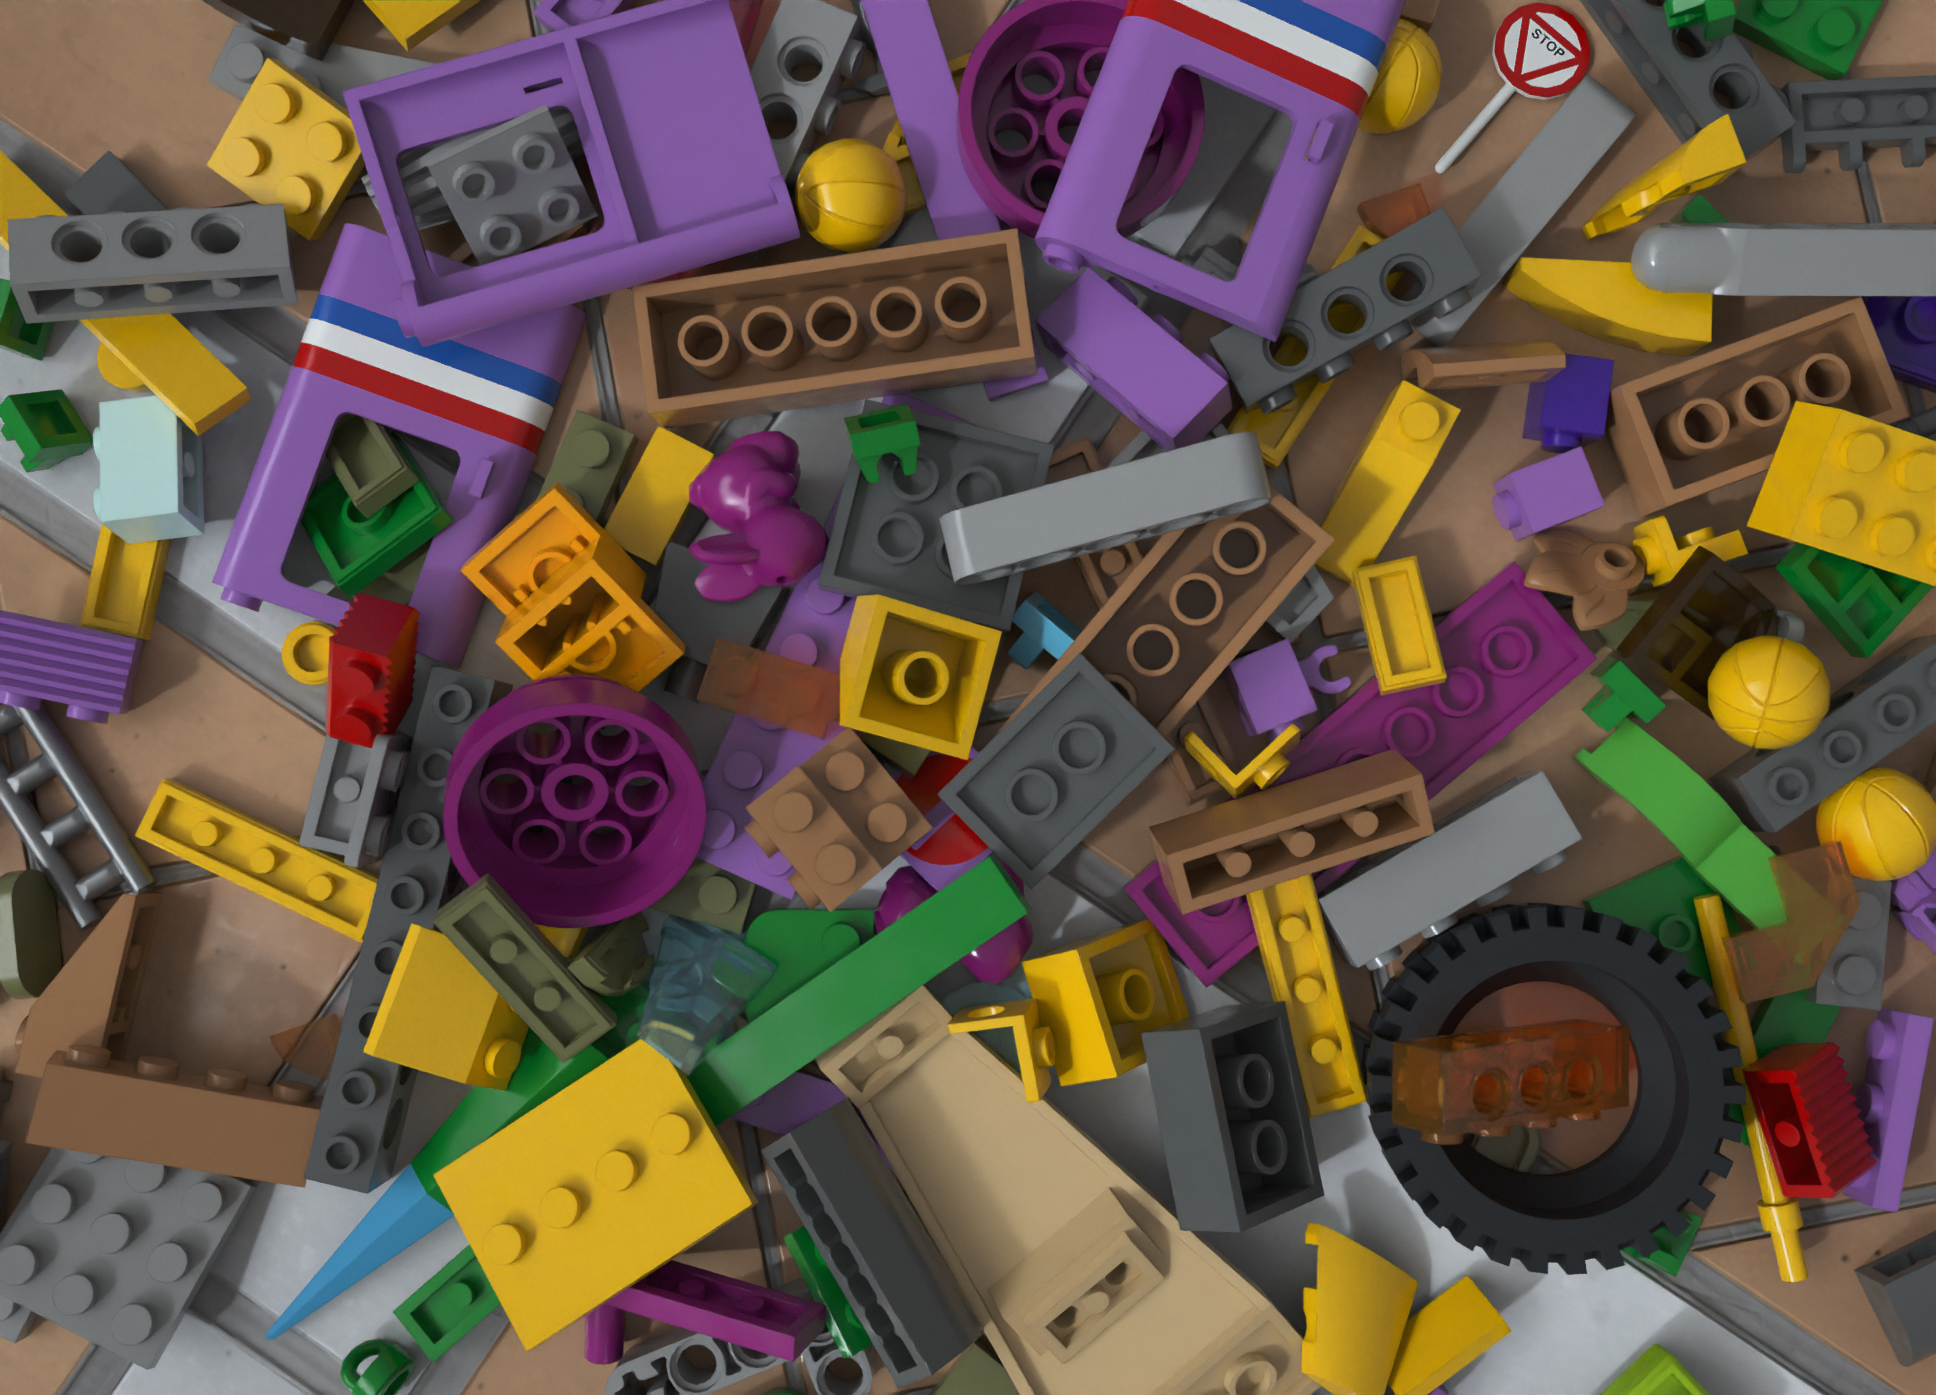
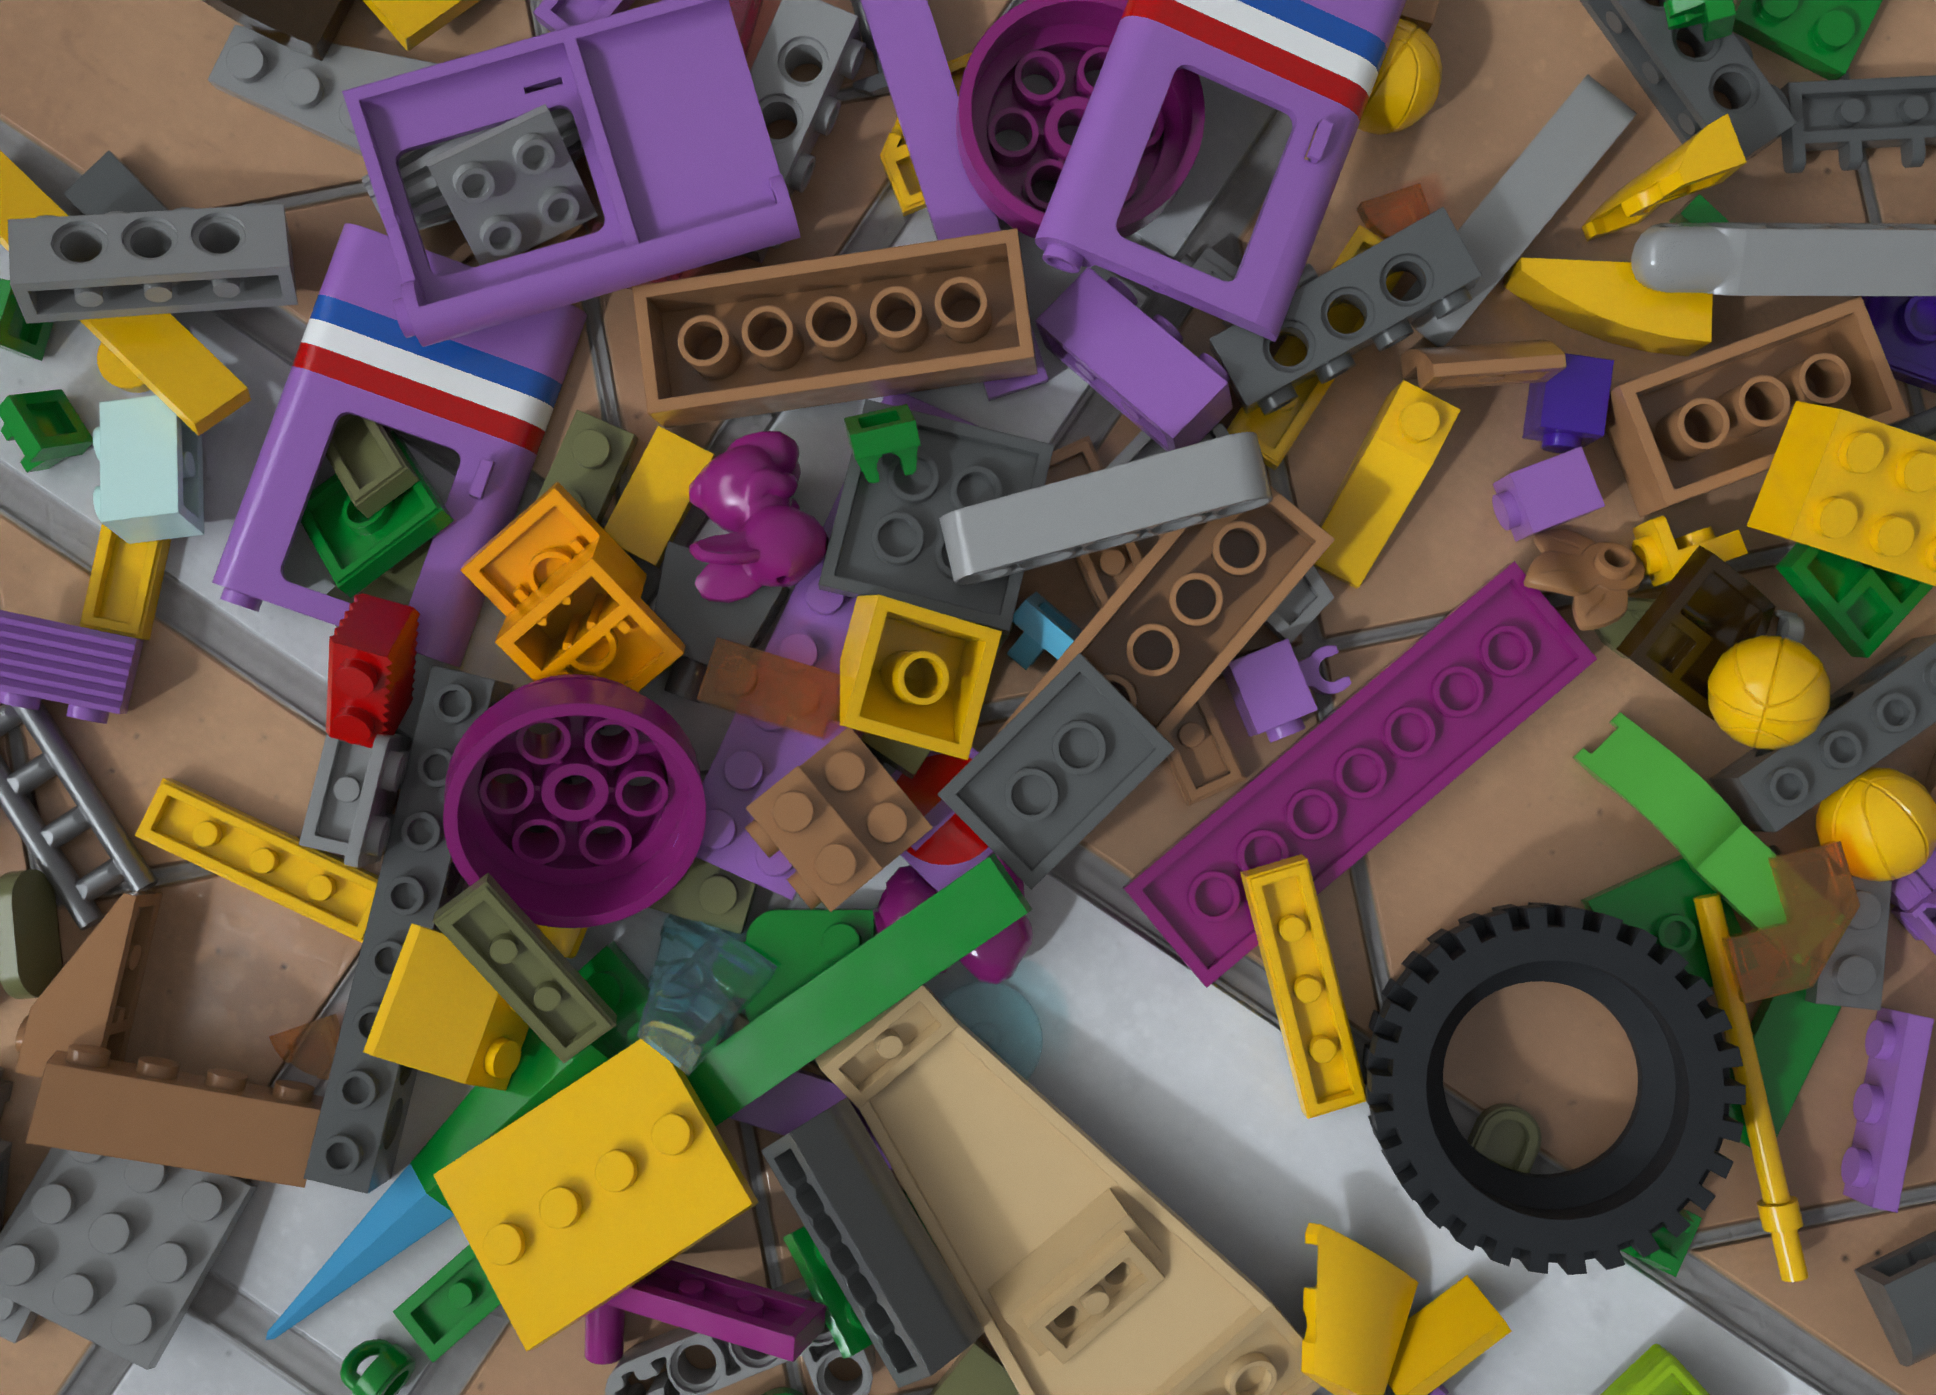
yellow plate [207,58,365,241] -> none
yellow tile [282,622,336,686] -> none
olive tile [566,911,655,997] -> none
yellow piece [795,138,907,253] -> none
yellow bracket [947,998,1055,1103] -> none
yellow slope [1021,918,1190,1086] -> none
dark grey brick [1141,1001,1324,1233] -> none
medium nougat brick [1148,749,1435,915] -> none
yellow bracket [1183,723,1301,799] -> none
light grey brick [1317,771,1582,970] -> none
yellow tile [1351,556,1447,696] -> none
clear orange brick [1392,1018,1629,1145] -> none
piece [1435,3,1591,174] -> none
green tile [1581,656,1666,732] -> none
red brick [1741,1042,1877,1198] -> none

